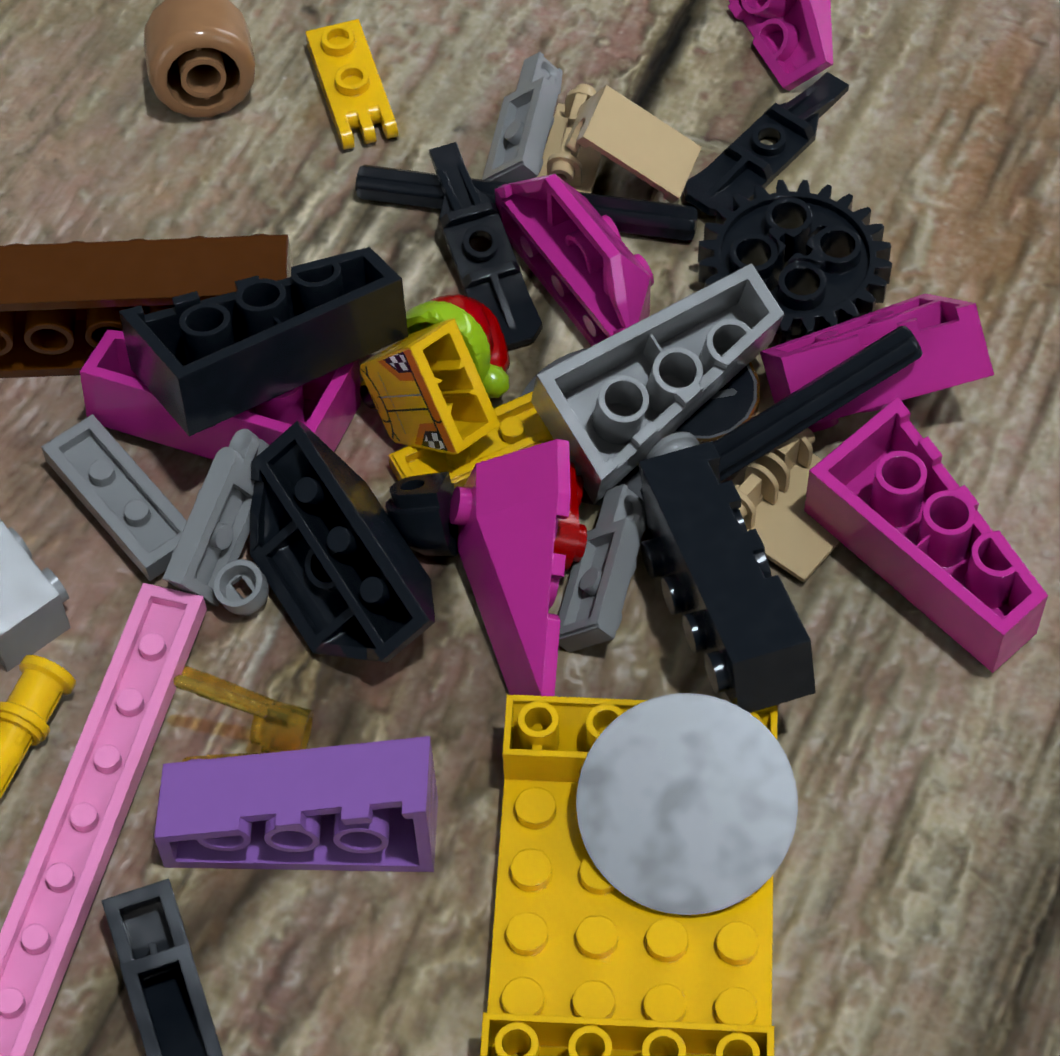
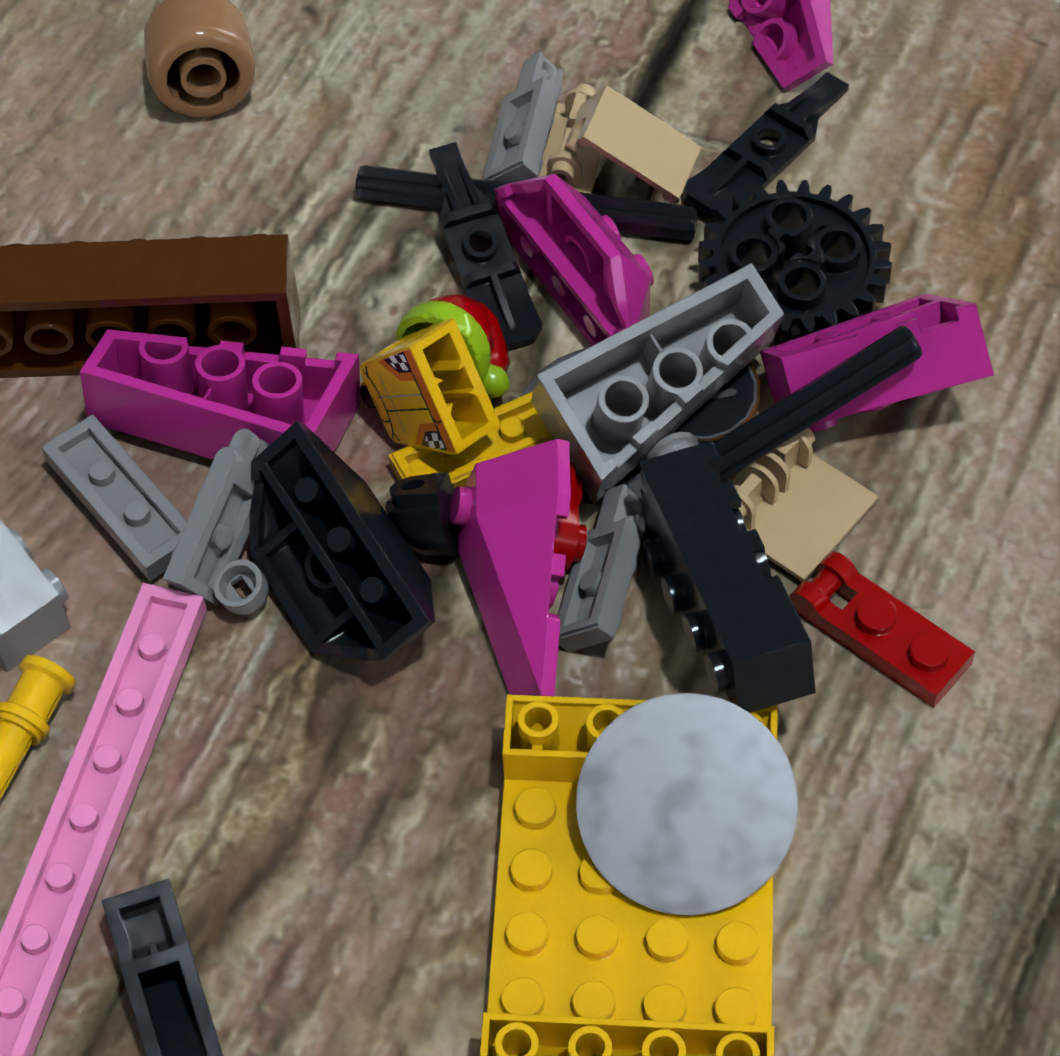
black wedge [119,247,408,437] -> none
medium lavender wedge [154,736,438,872] -> none
clear yellow plant [173,666,314,762] -> none
yellow hinge [305,19,398,150] -> none
dark pink wedge [804,397,1048,673] -> none
none -> red plate [789,551,975,708]

